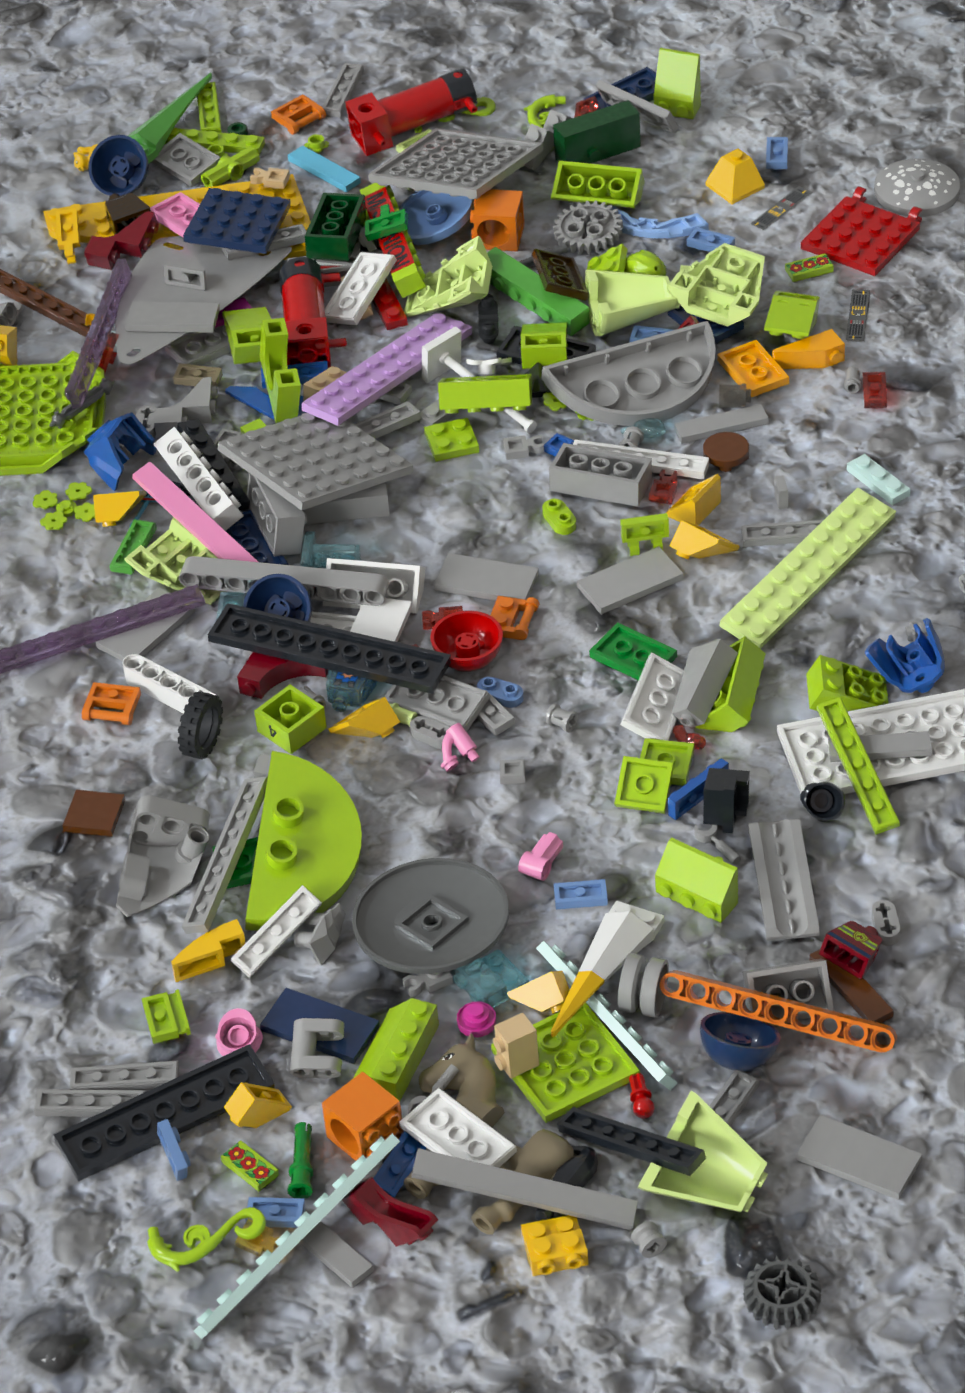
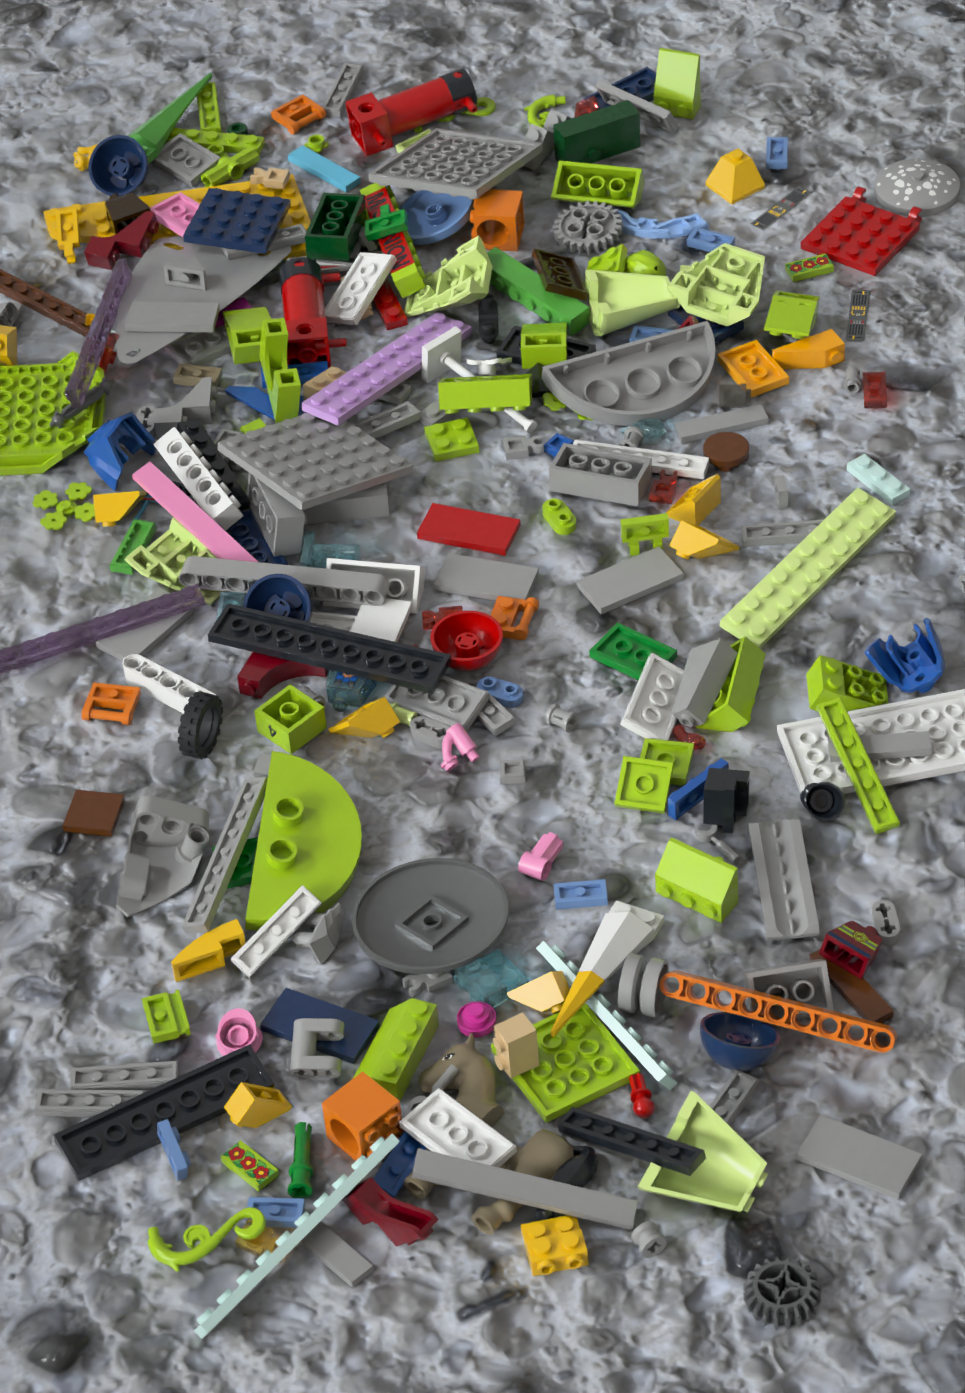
none -> red tile [417,503,521,556]

